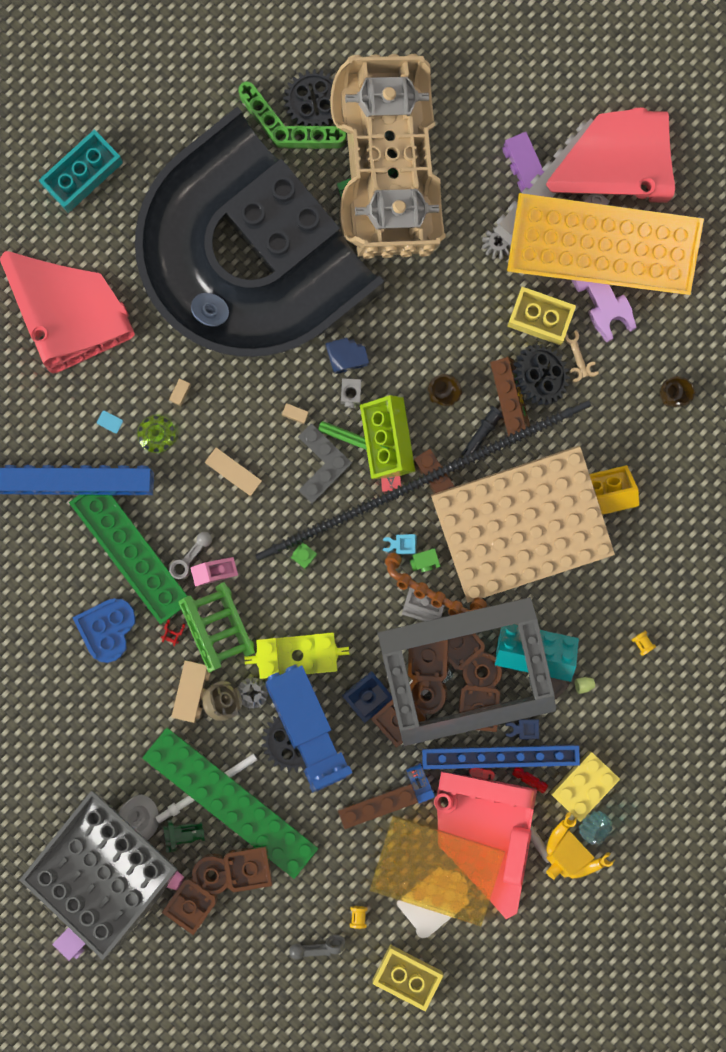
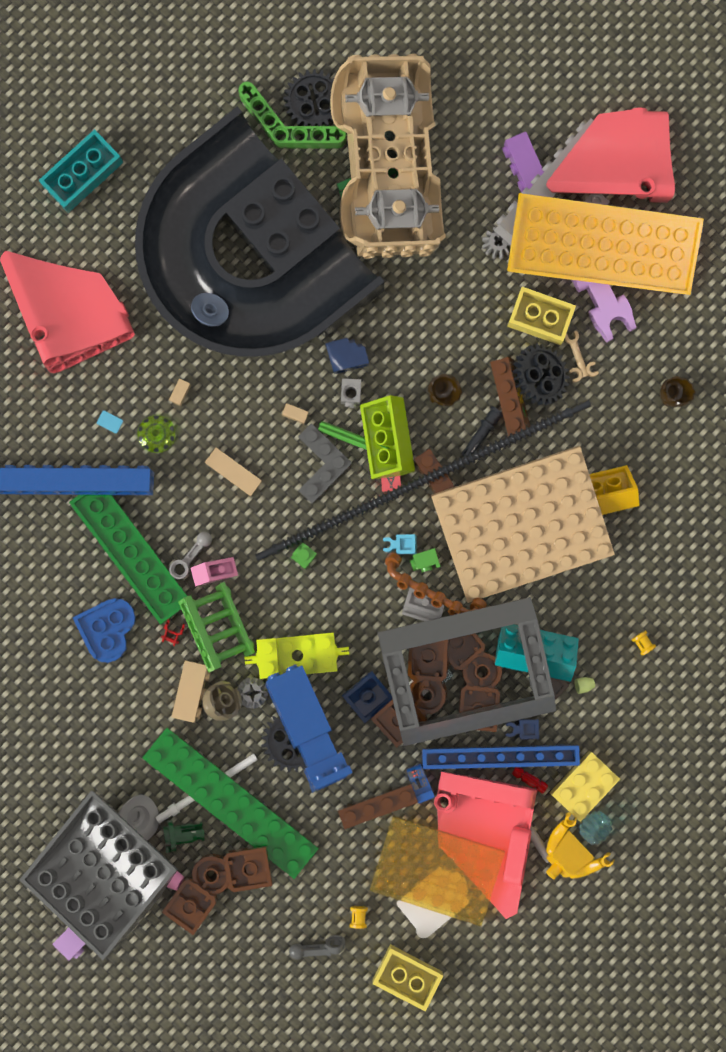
red piece [469,768,495,780] -> none

